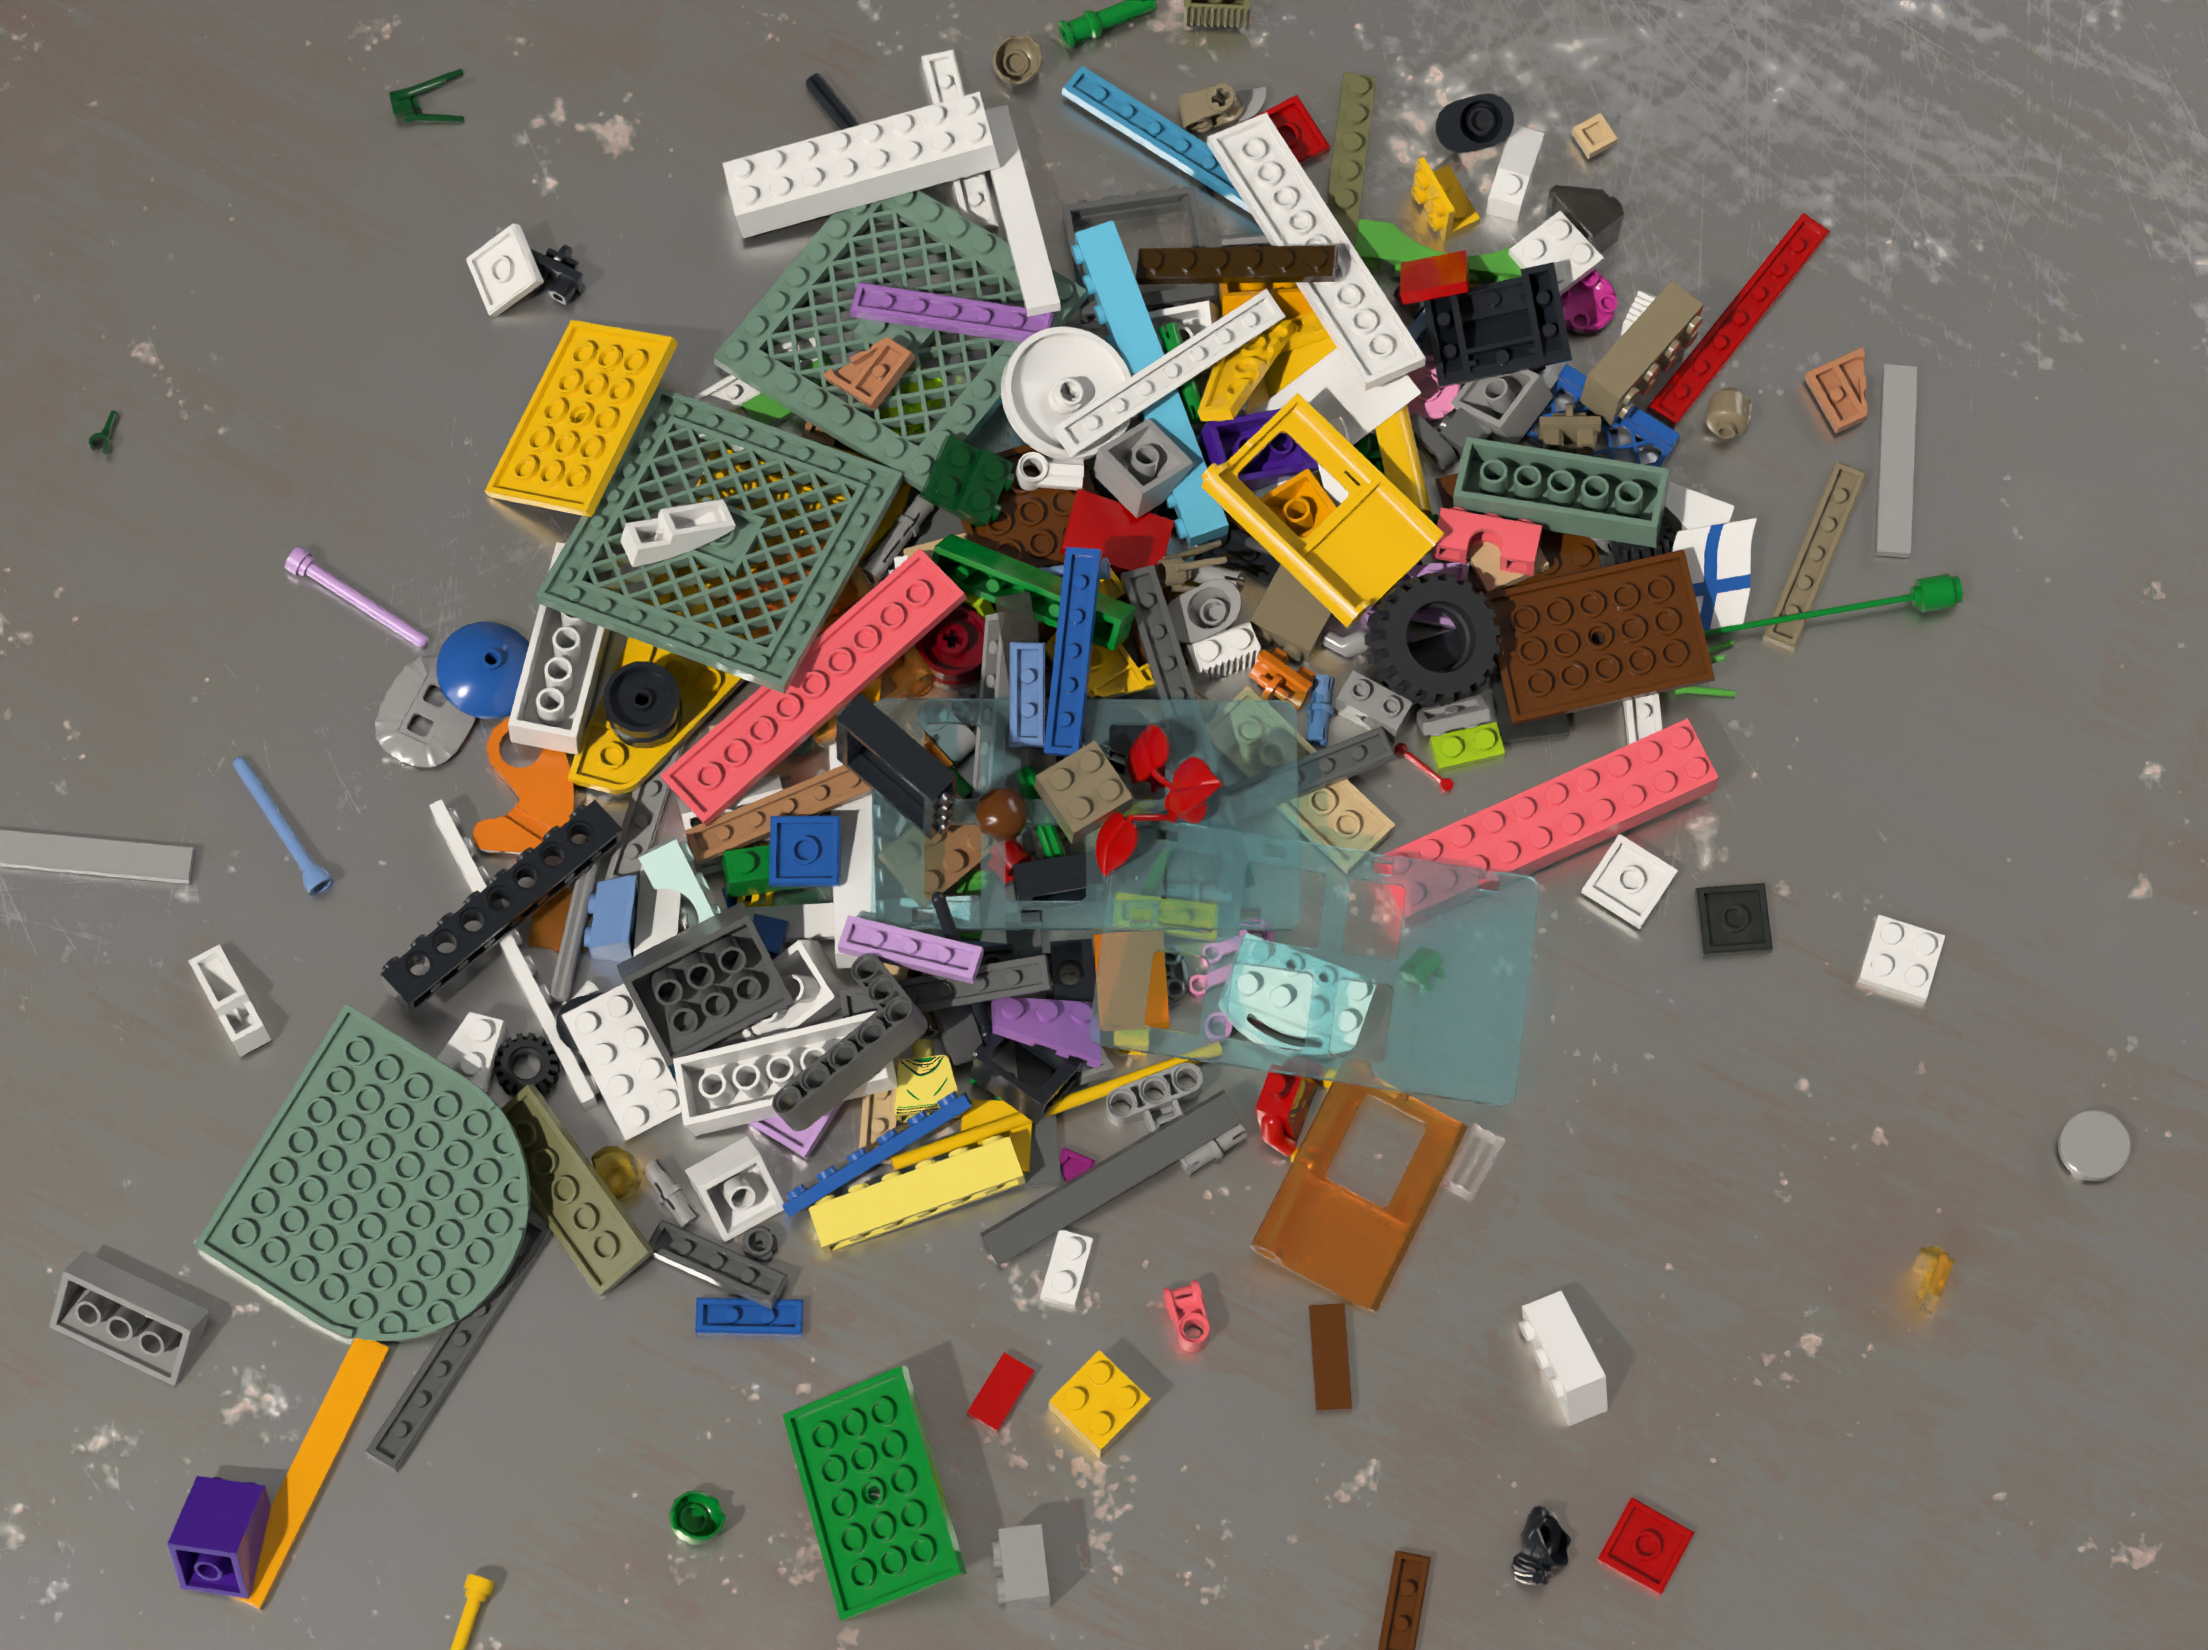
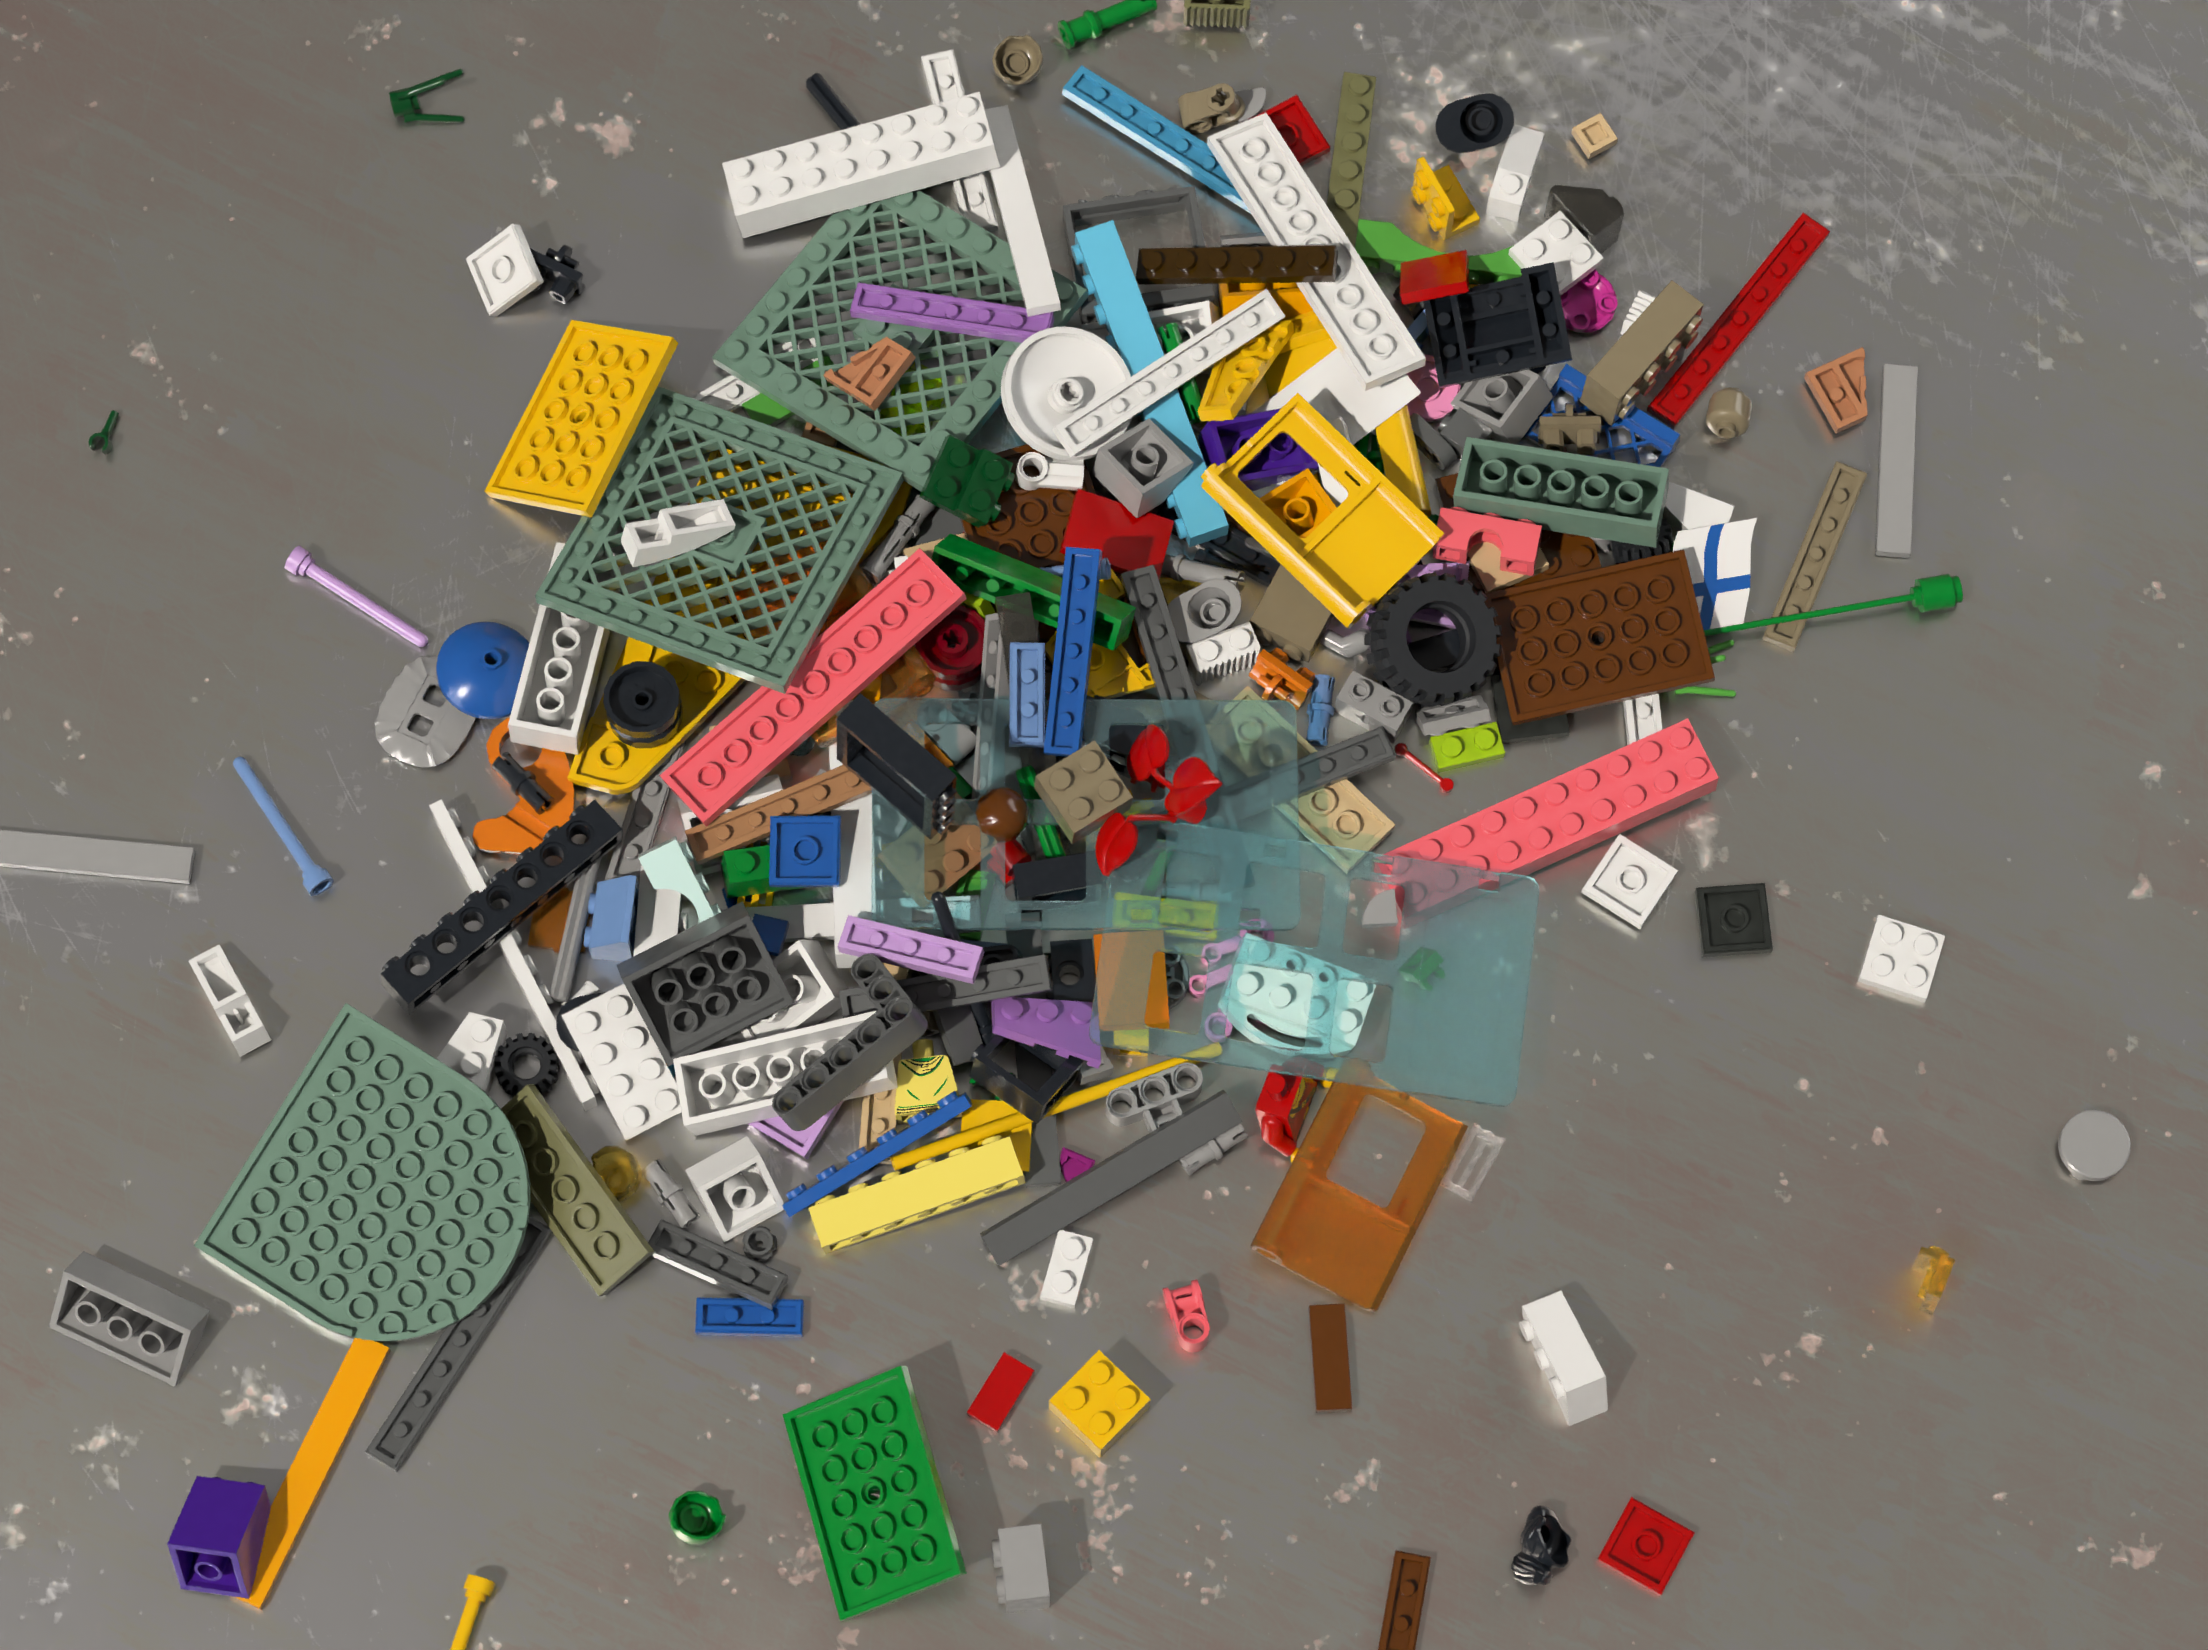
dark tan plant [1157,540,1228,593] -> none
none -> black pin [492,752,554,815]
none -> light grey tile [1361,889,1398,928]

